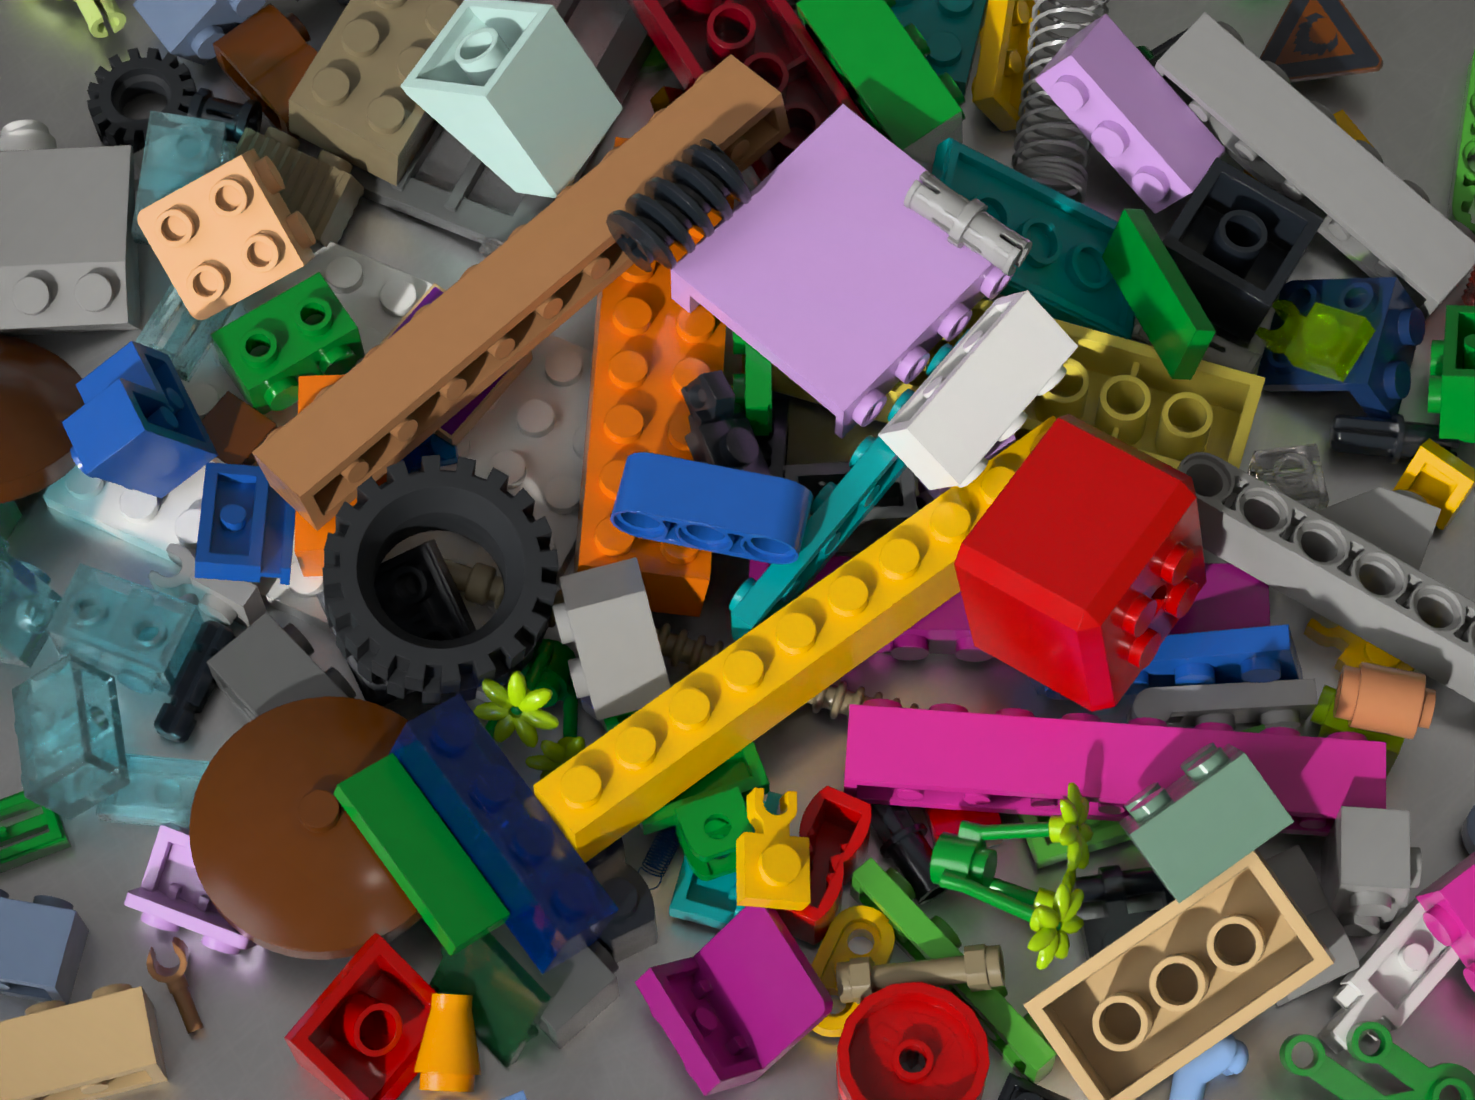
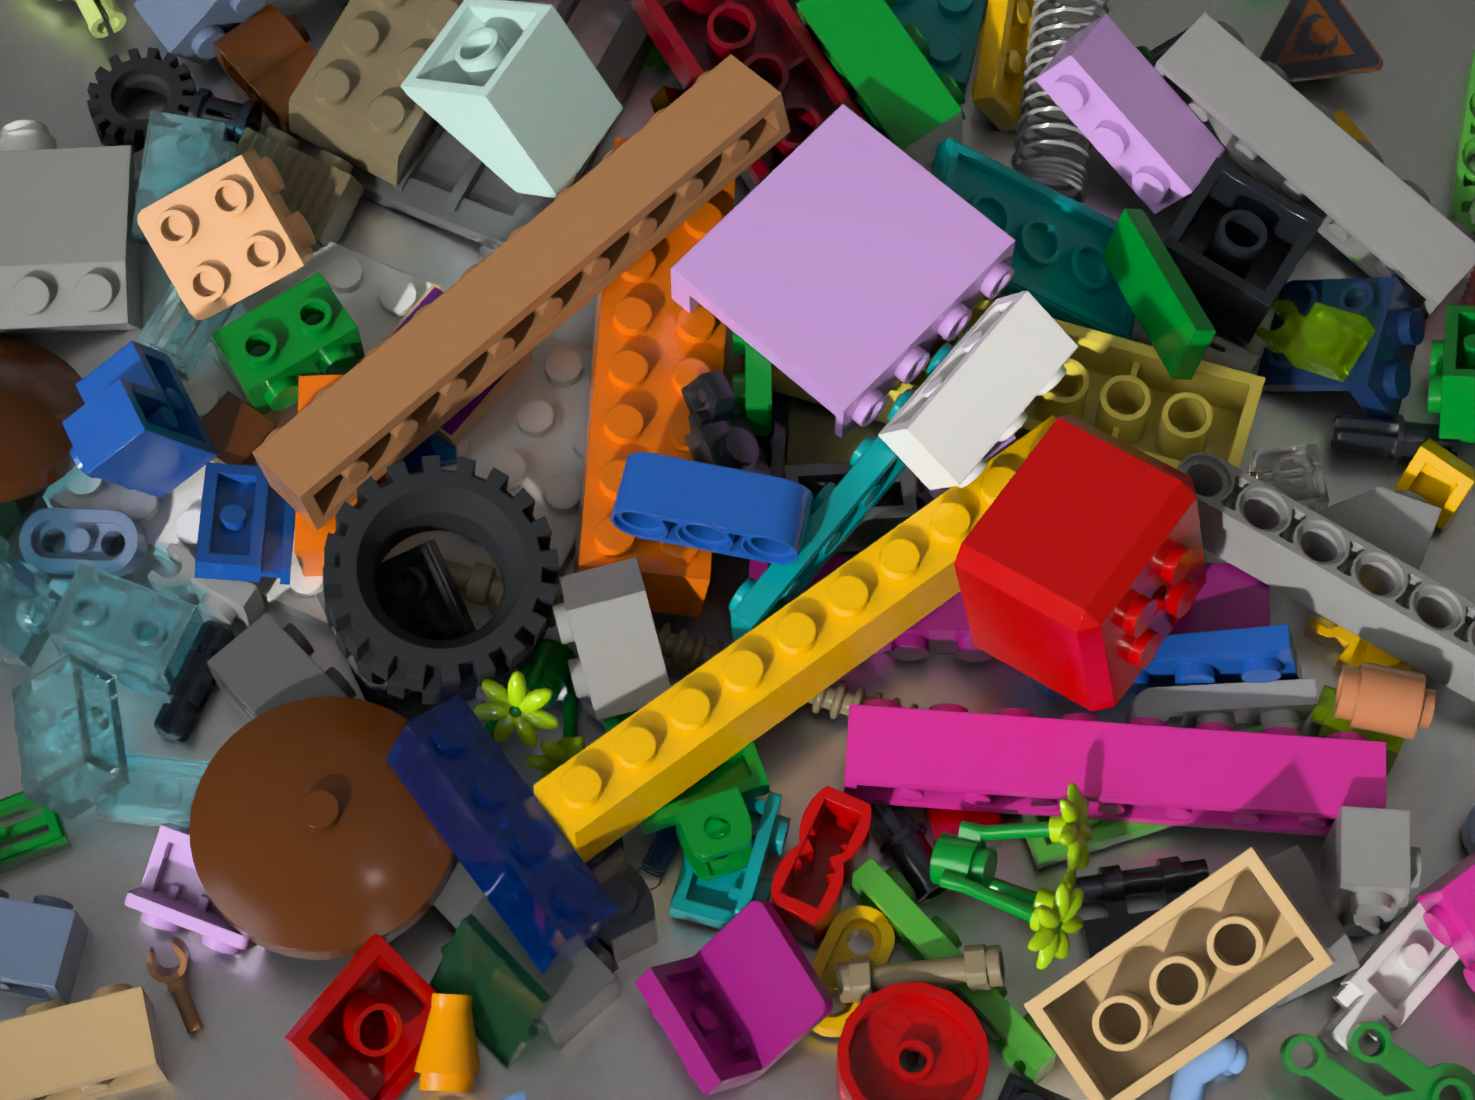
green tile [333,753,510,956] -> none
black piece [606,138,752,272] -> none
yellow plate [736,787,810,911] -> none
light grey pin [904,171,1032,276] -> none
sand green brick [1119,742,1294,903] -> none
none -> sand blue plate [19,508,148,577]

